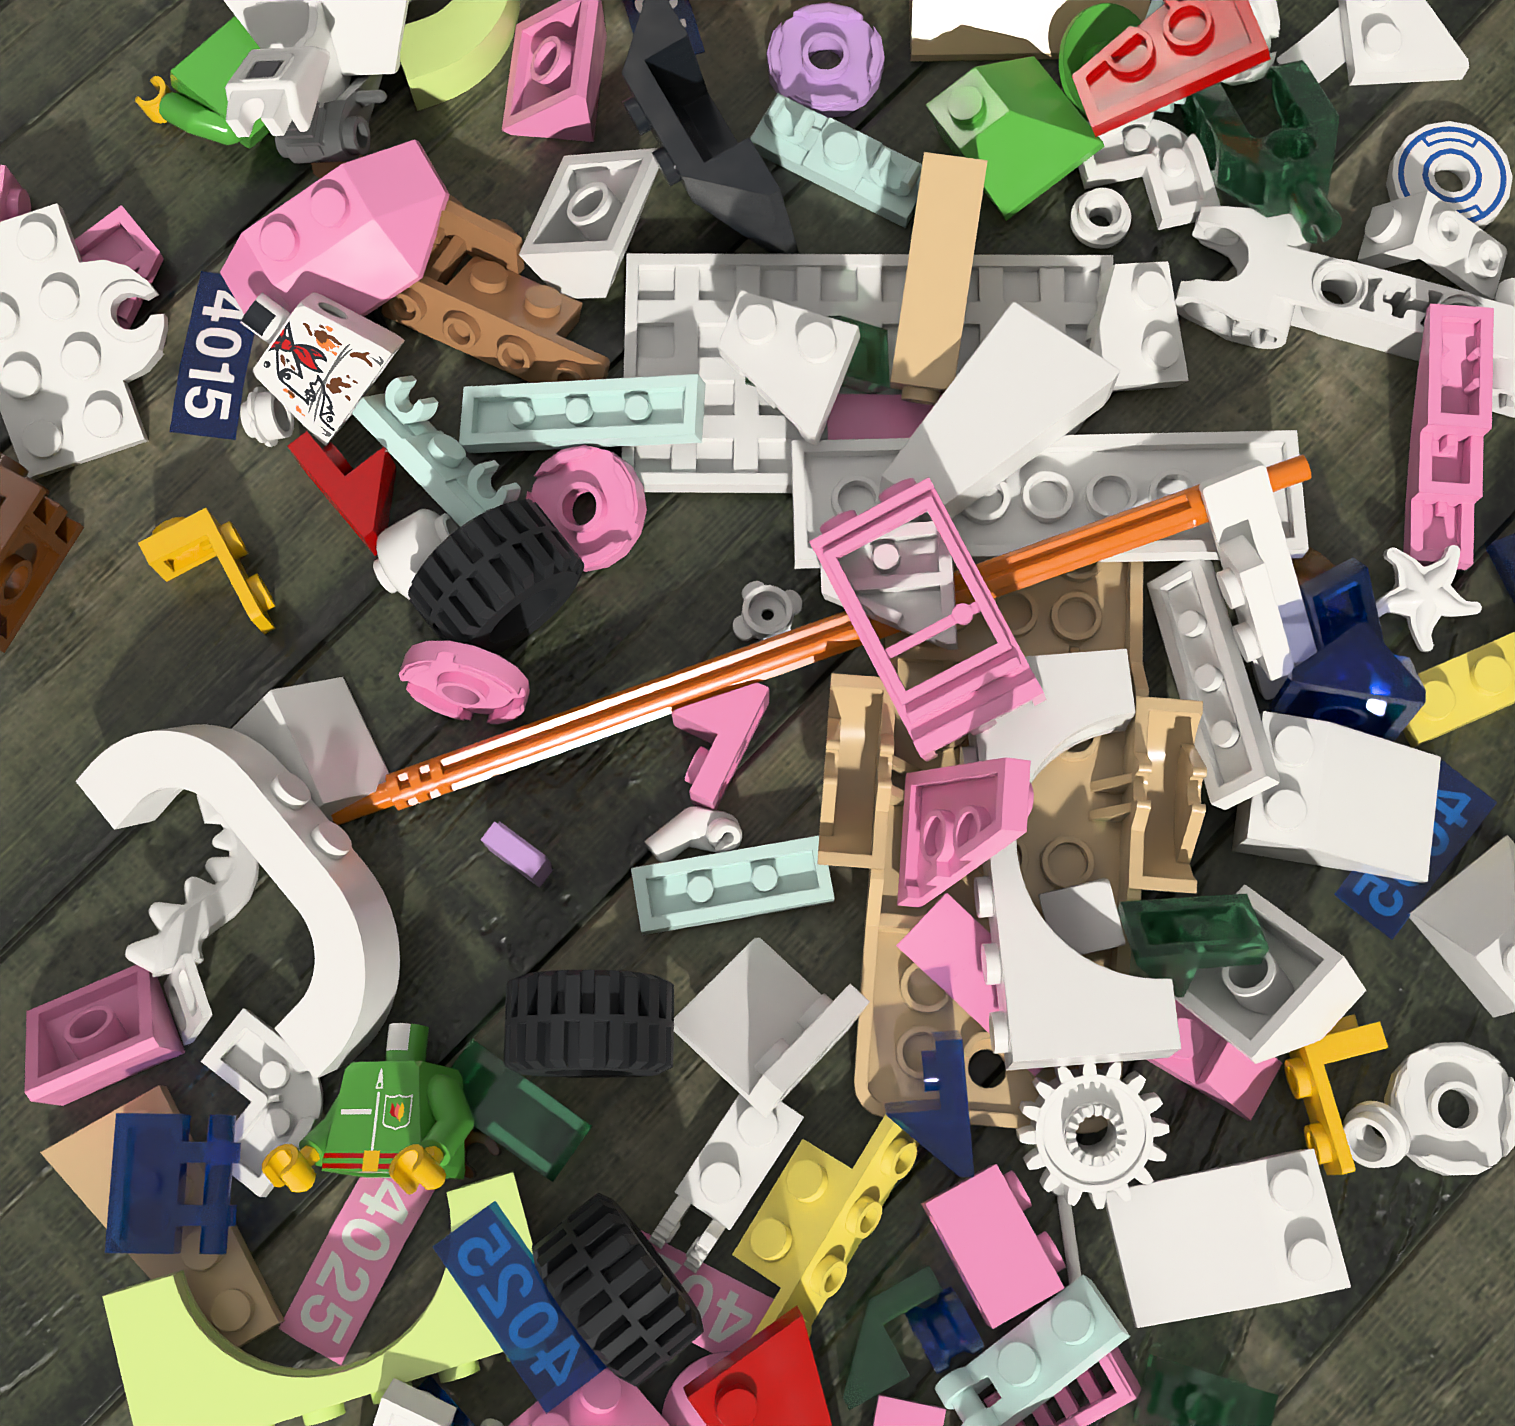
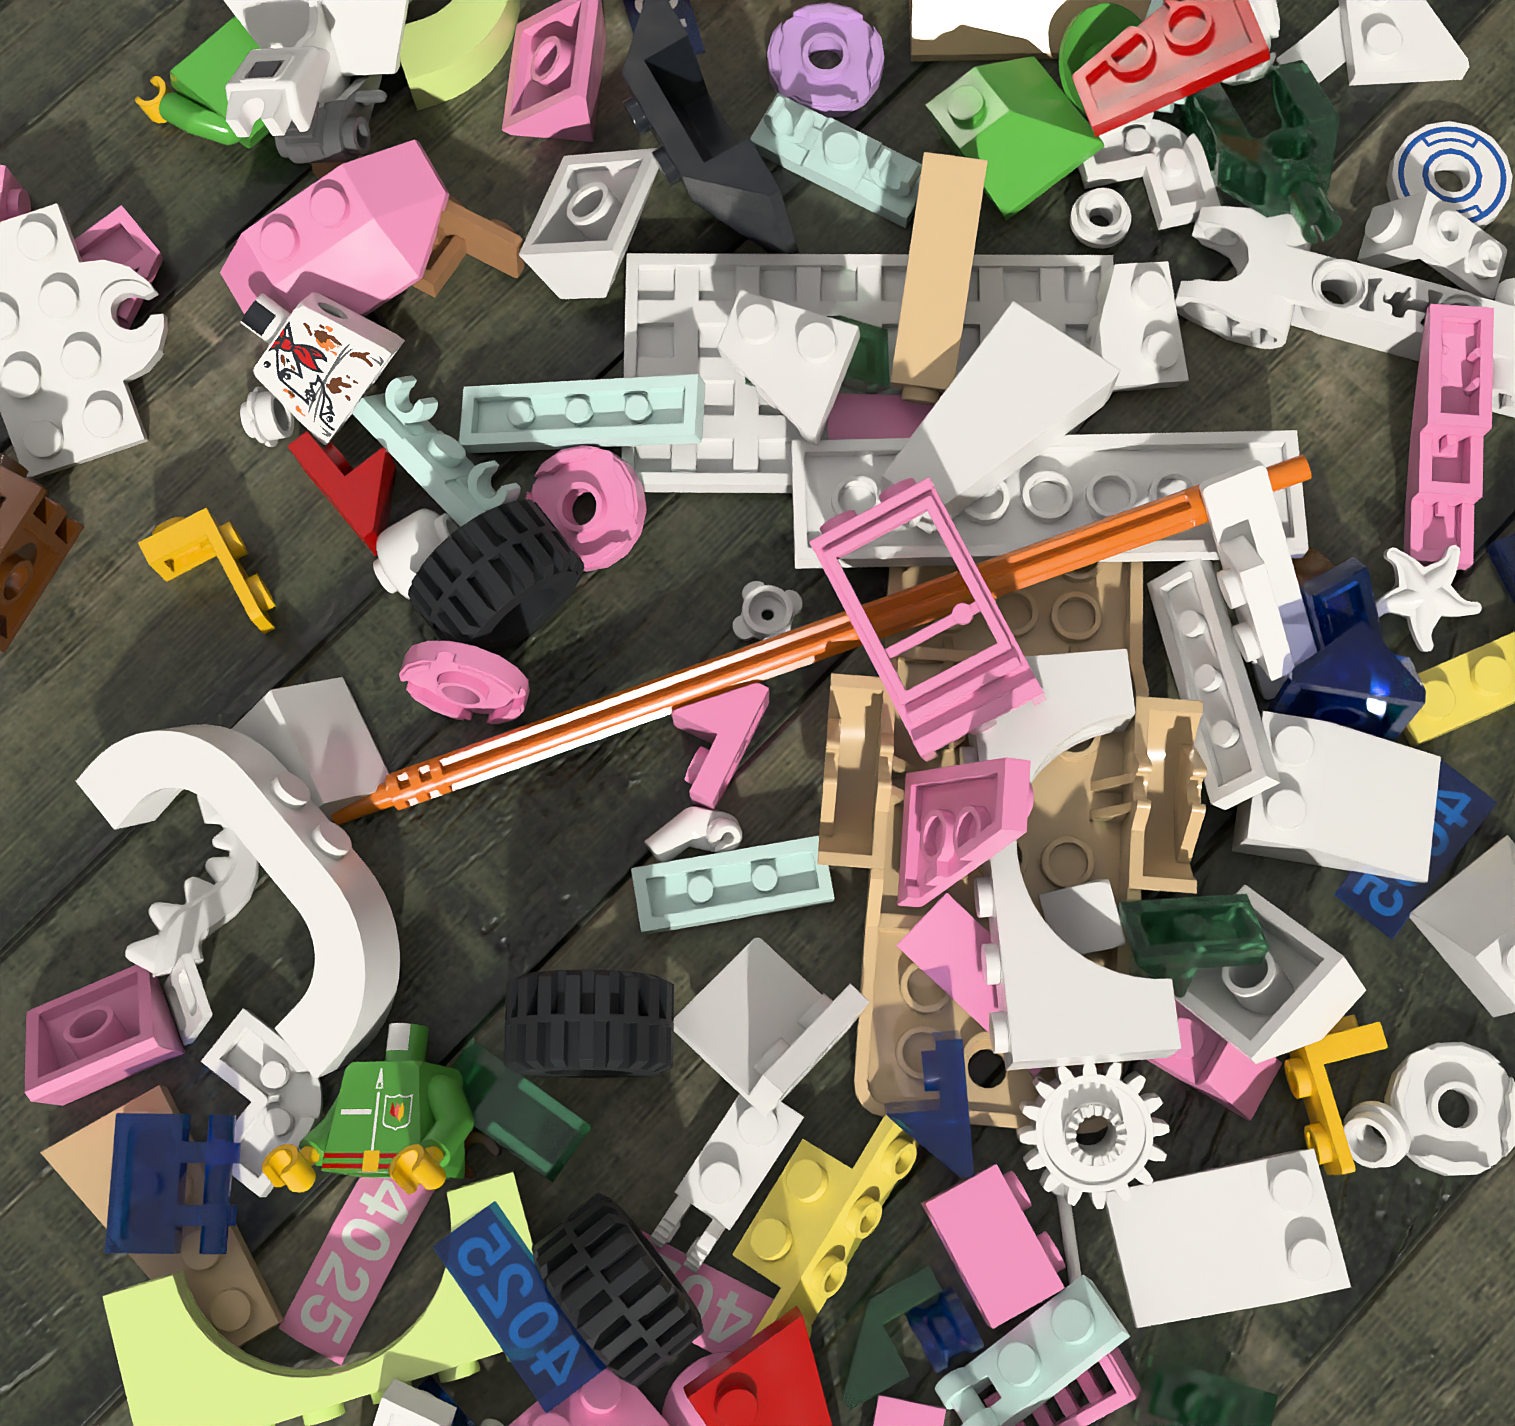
clear blue sticker [170,271,255,440] -> none
medium nougat bracket [382,255,610,383] -> none
lavender tile [480,821,553,888] -> none
white wing [819,521,958,650] -> none

